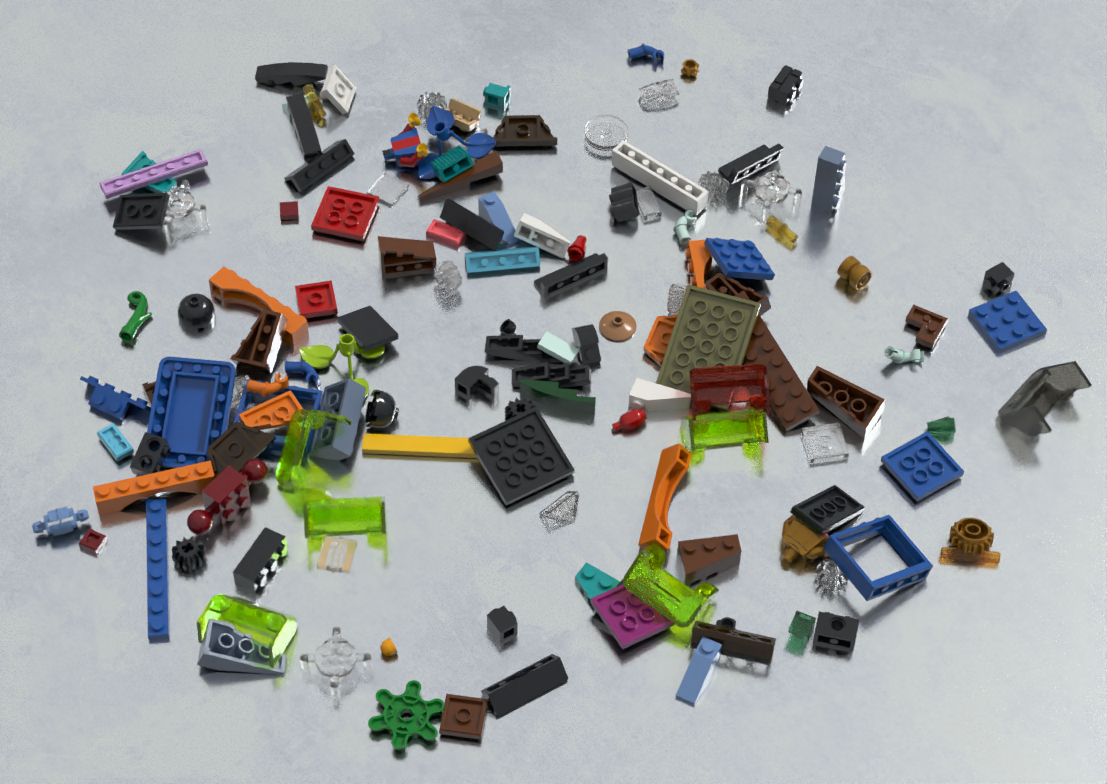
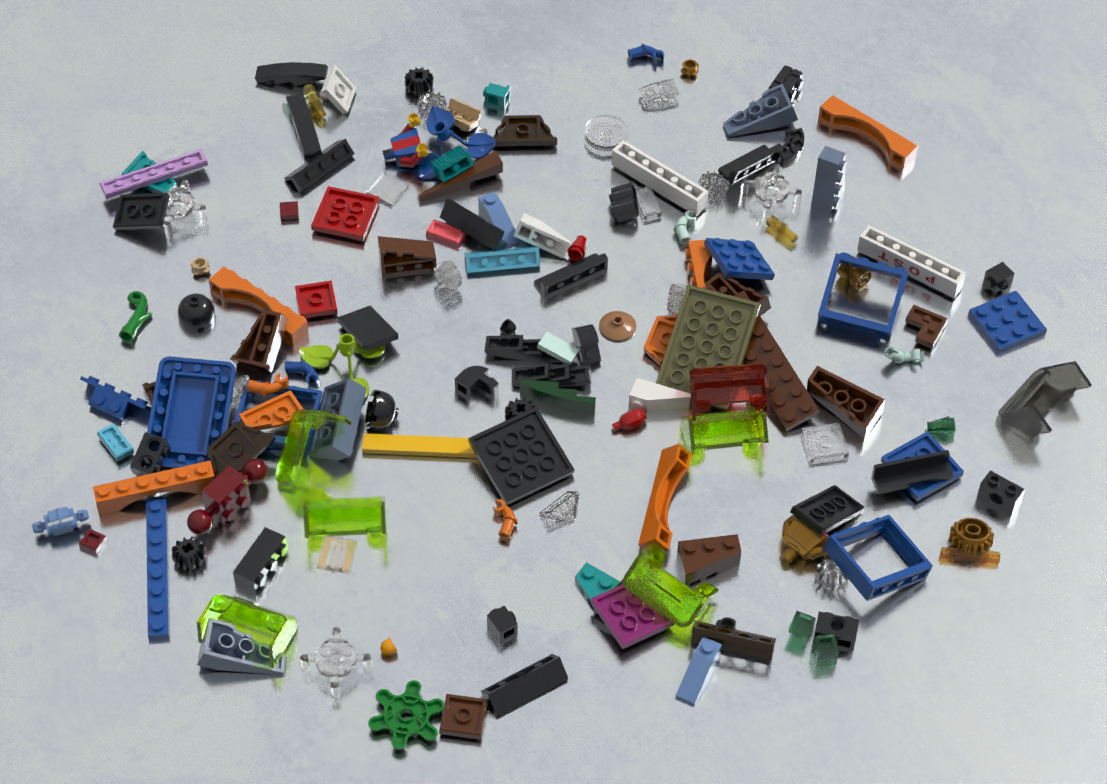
none -> tan plate [190,257,210,275]
none -> black gear [405,67,434,96]
none -> orange piece [492,499,518,539]
none -> sand blue wedge [723,83,798,137]
none -> black tile [779,128,805,165]
none -> clear green panel [812,634,839,667]
none -> orange arch [818,95,918,170]
none -> blue window [818,252,909,339]
none -> white brick [857,225,966,298]
none -> black panel [871,450,953,494]
none -> black brick [977,470,1025,516]

